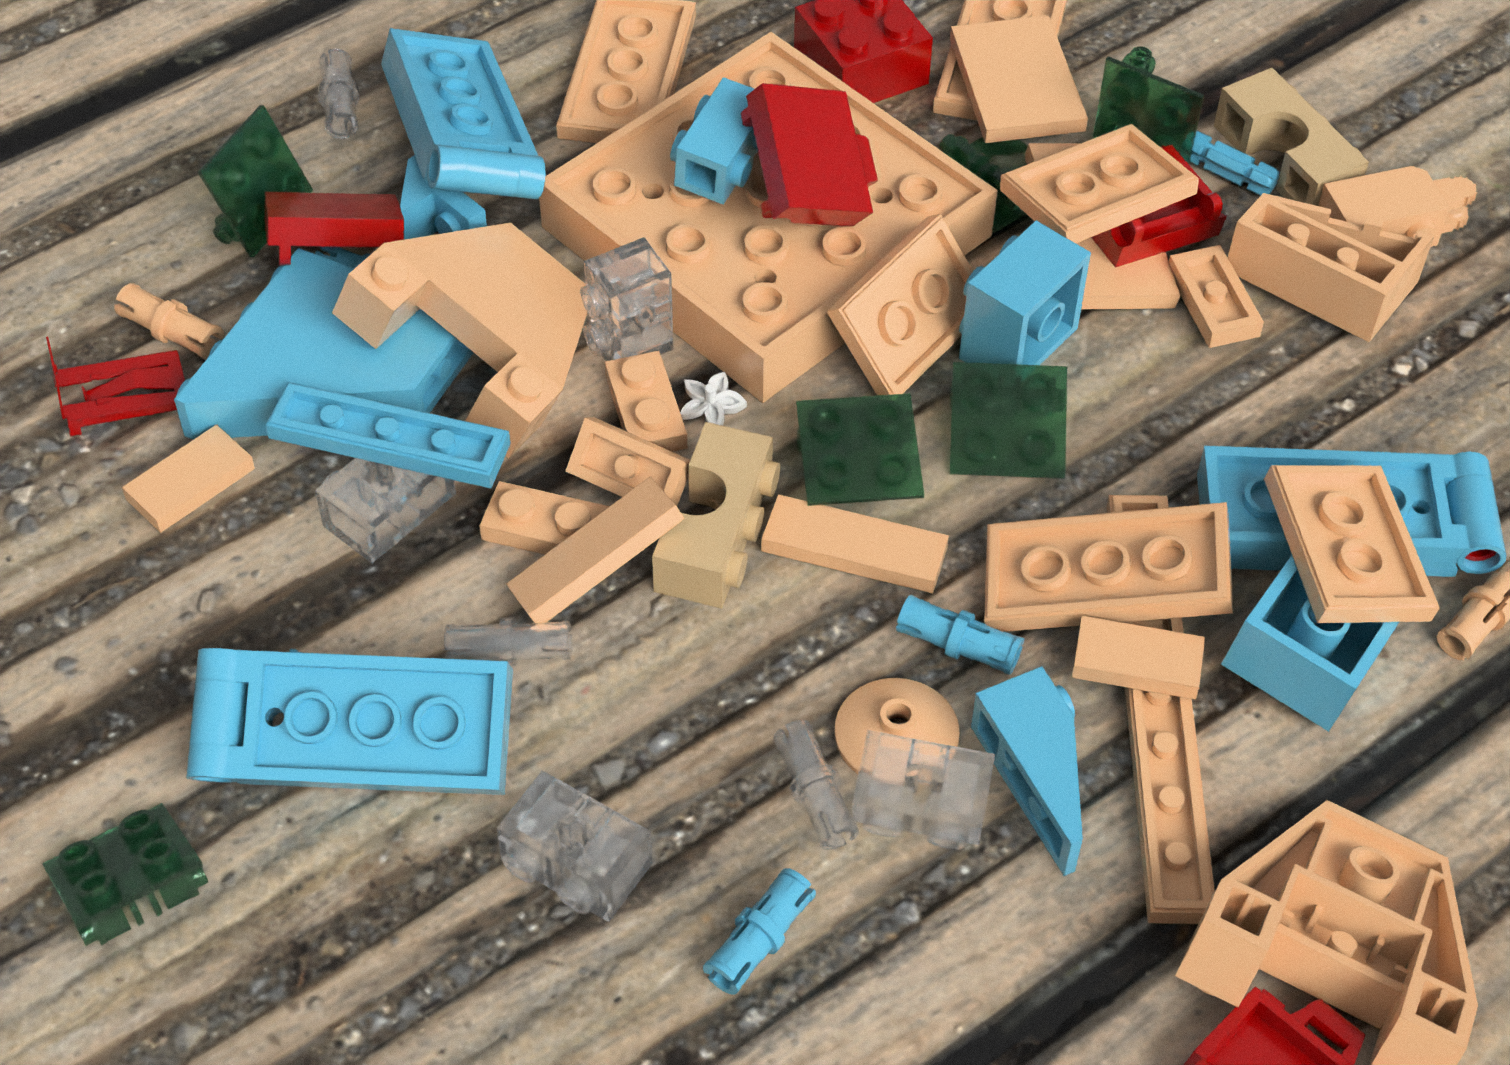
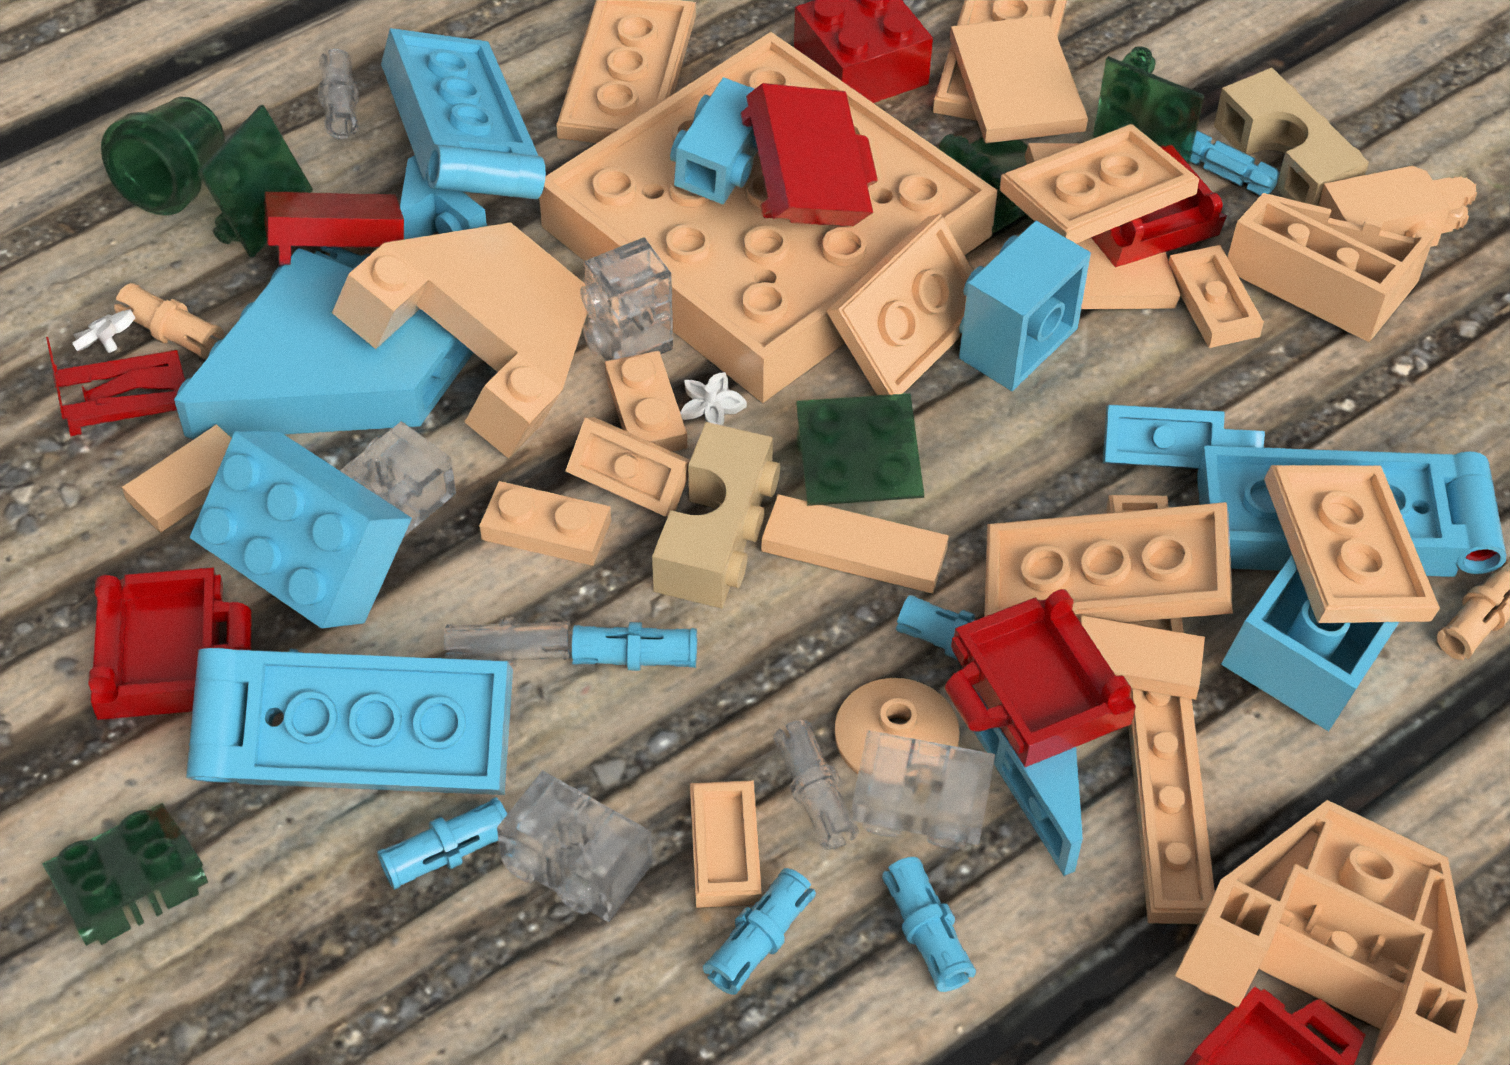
medium azure tile [265,382,511,488] -> none
light nougat tile [506,476,685,628] -> none
clear green hinge [949,362,1067,479] -> none
none -> white plant [72,309,135,353]
none -> red piece [88,567,252,720]
none -> clear green piece [101,97,225,215]
none -> medium azure brick [189,431,412,629]
none -> medium azure pin [377,797,514,890]
none -> medium azure pin [572,622,697,671]
none -> light nougat tile [690,780,762,908]
none -> medium azure pin [882,857,976,992]
none -> red piece [945,589,1136,767]
none -> medium azure plate [1103,405,1265,469]

